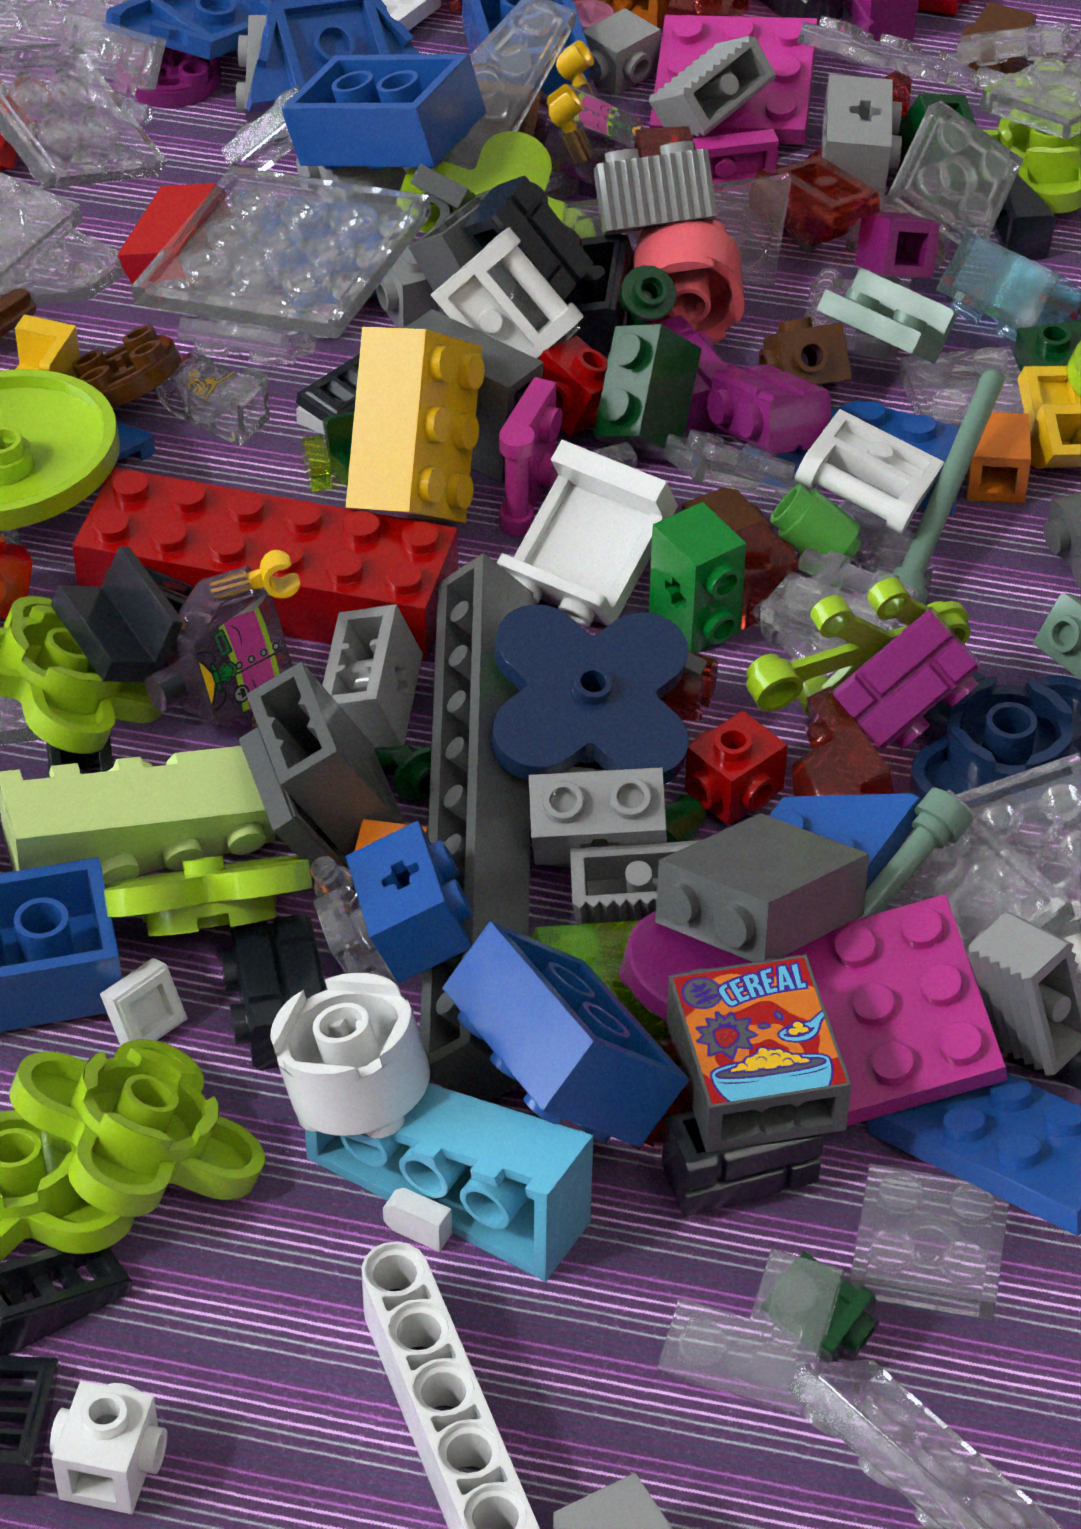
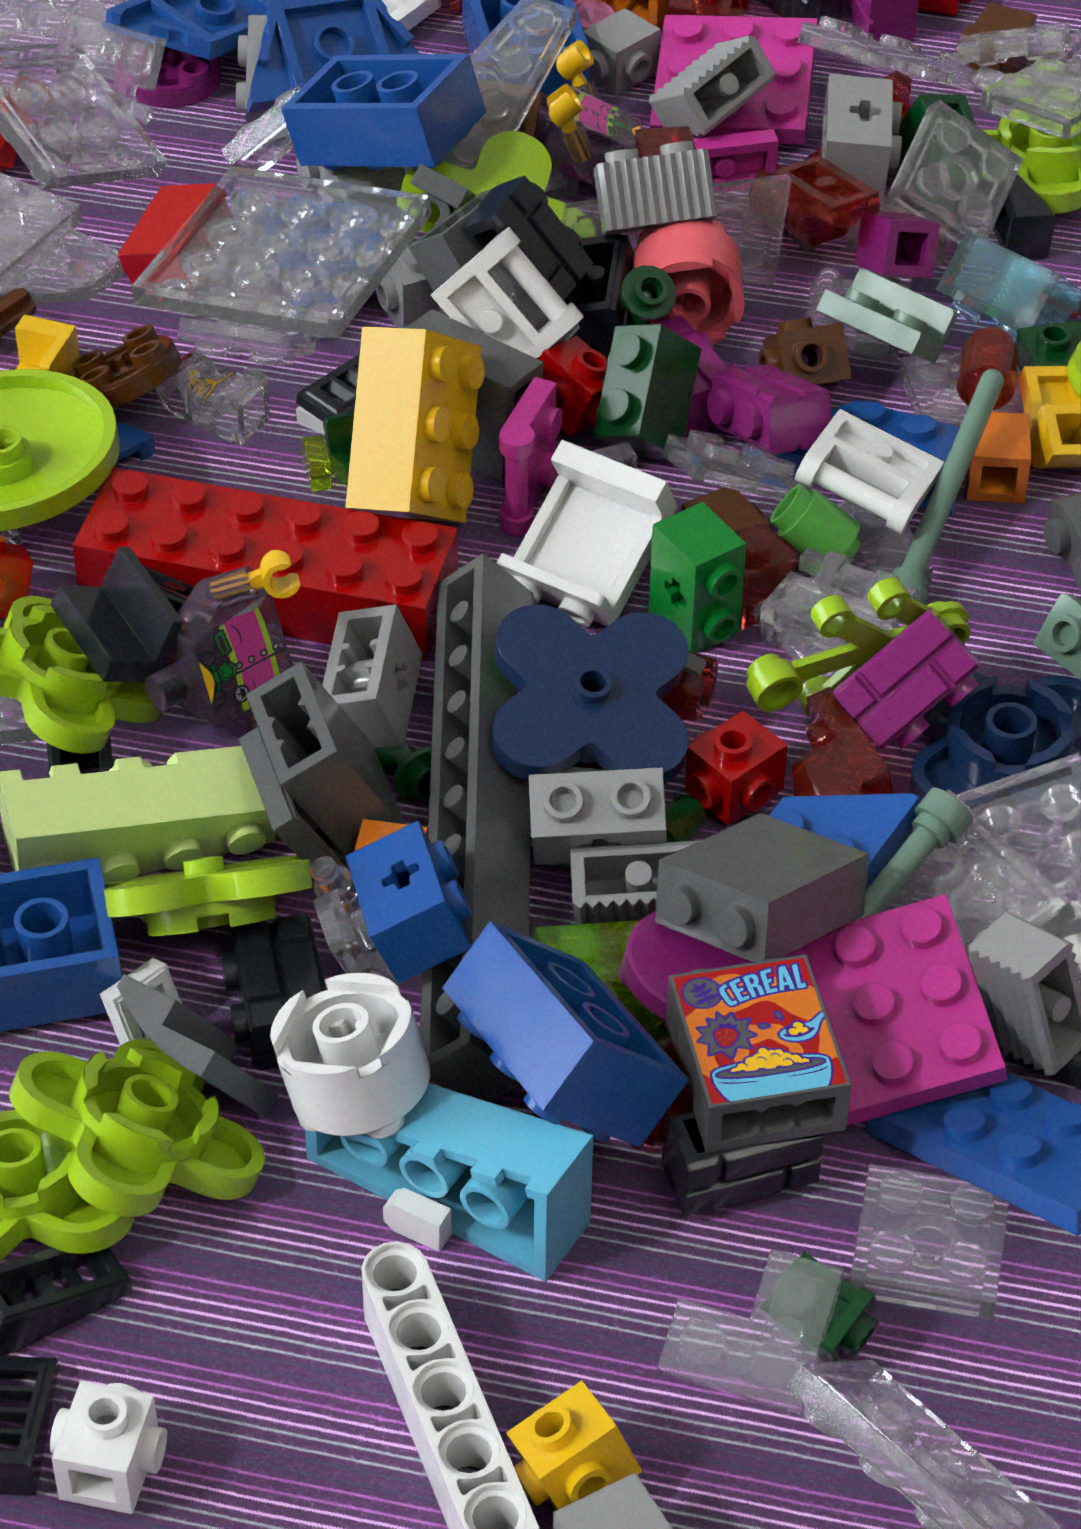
none -> dark grey slope [117,974,279,1118]
none -> yellow brick [506,1380,643,1511]
none -> clear red brick [957,327,1019,410]

